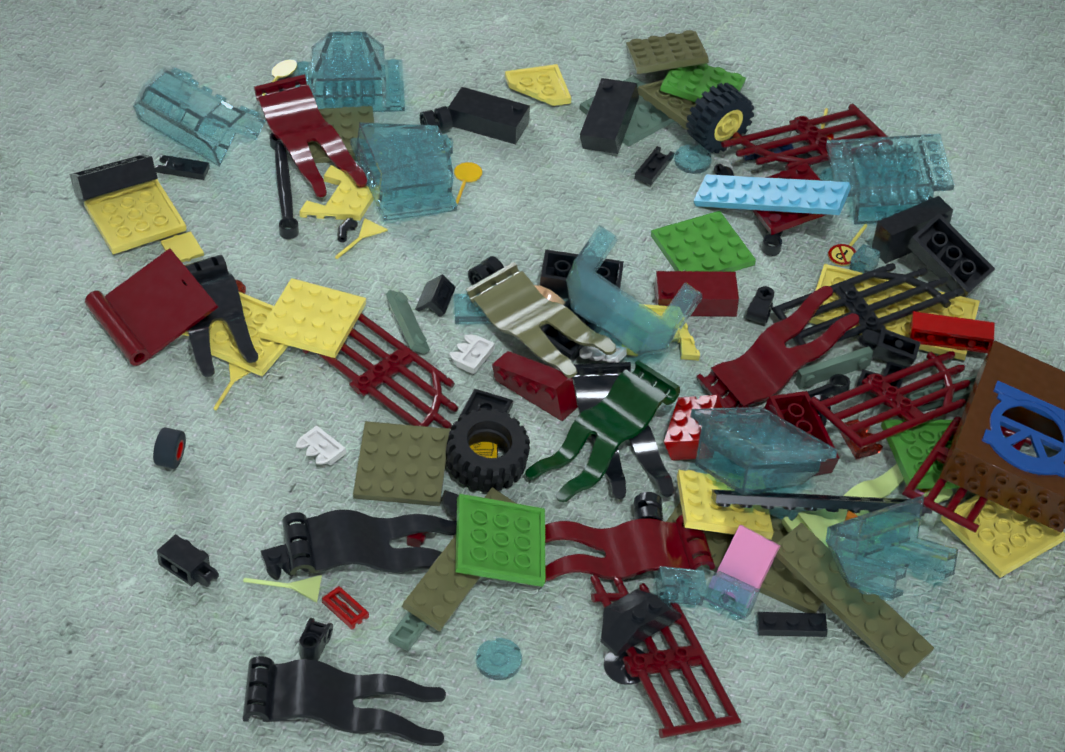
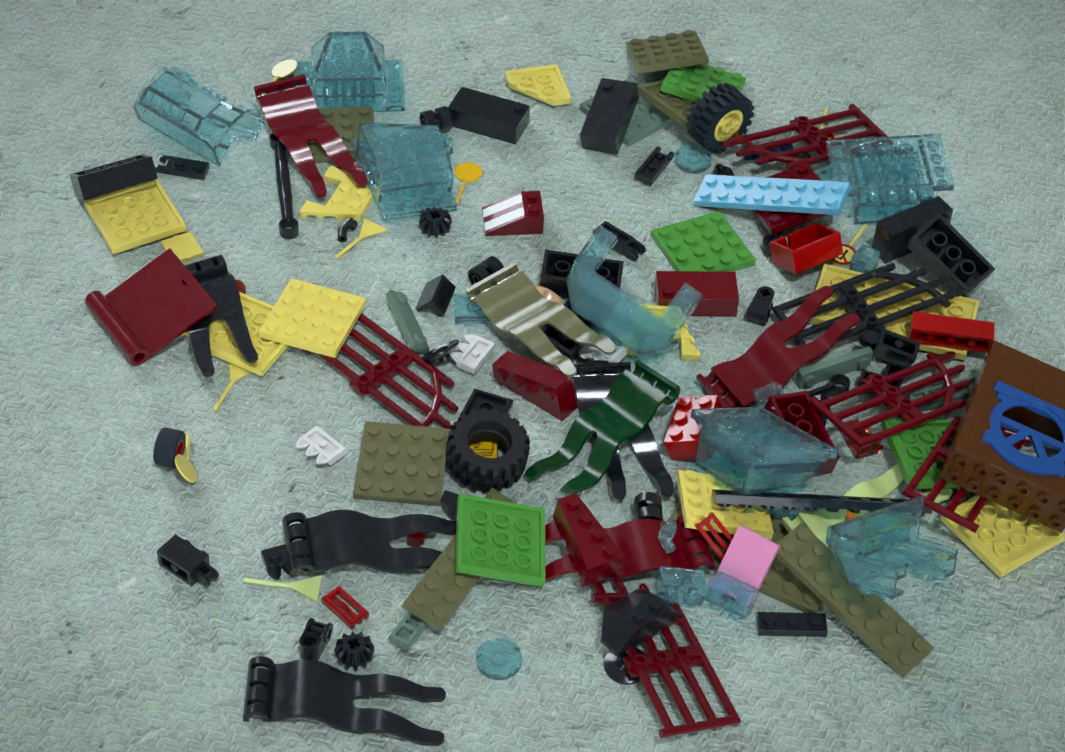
none -> light yellow piece [174,434,198,483]
none -> black gear [335,630,374,671]
none -> black gear [419,206,452,238]
none -> black dish [422,339,459,363]
none -> dark red slope [482,191,544,236]
none -> dark red wedge [553,493,625,587]
none -> black hinge [592,221,646,261]
none -> clear light blue arm [658,520,677,553]
none -> red tile [695,512,733,560]
none -> clear light blue bracket [752,381,784,411]
none -> red piece [770,223,843,274]

